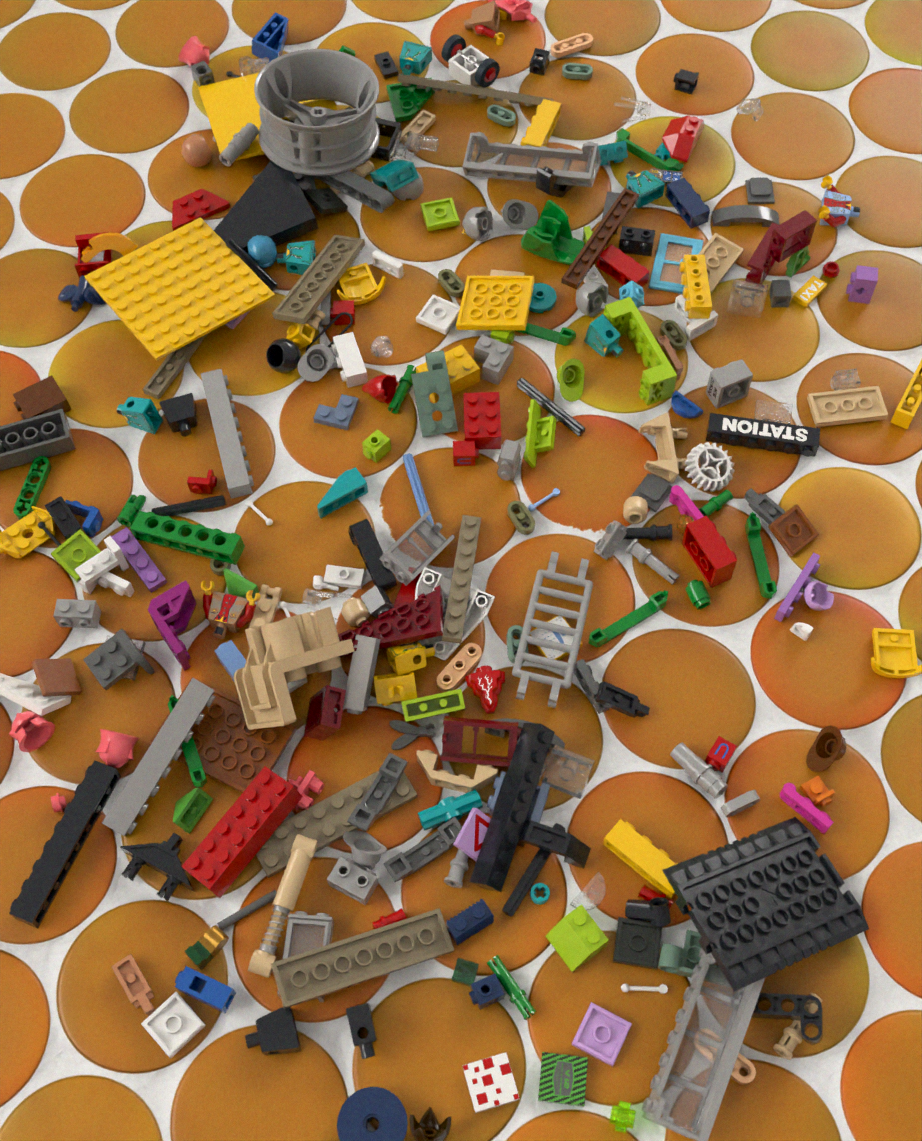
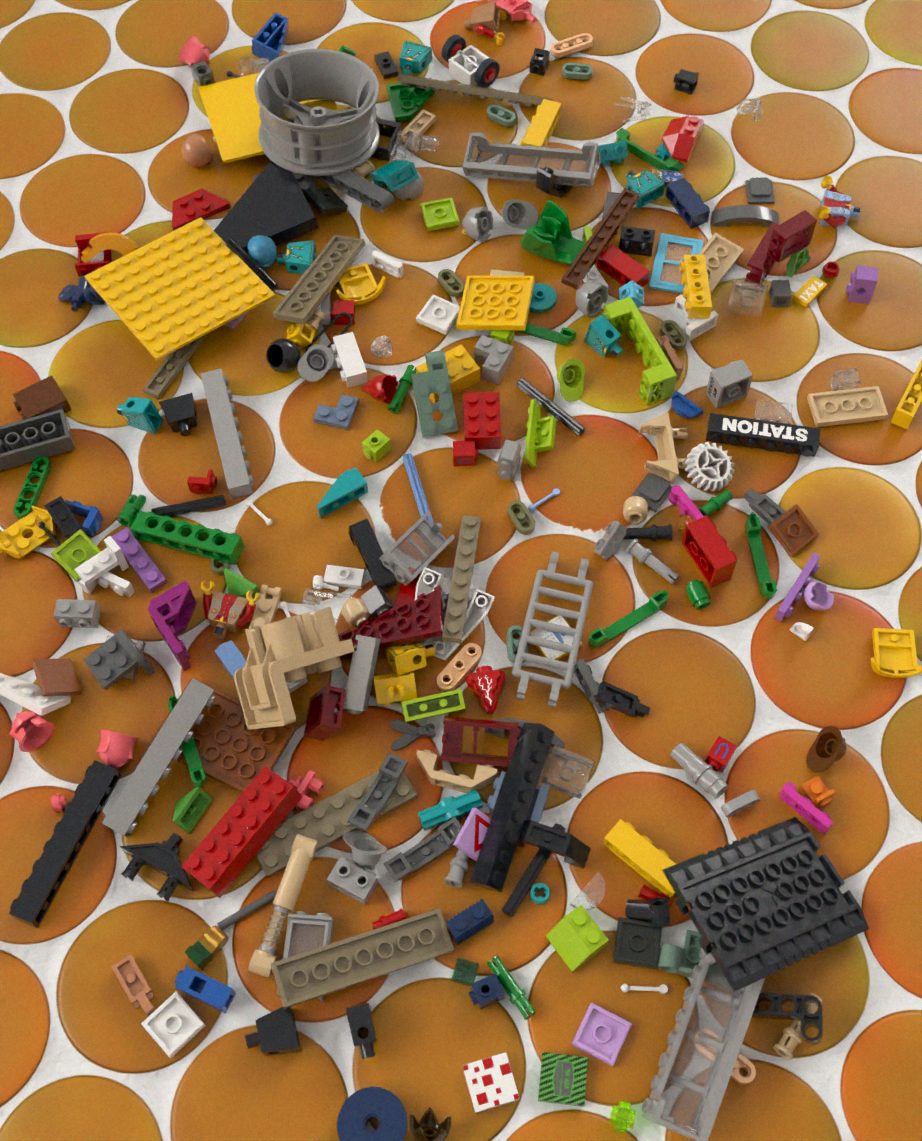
light grey piece [219,123,259,166] -> none

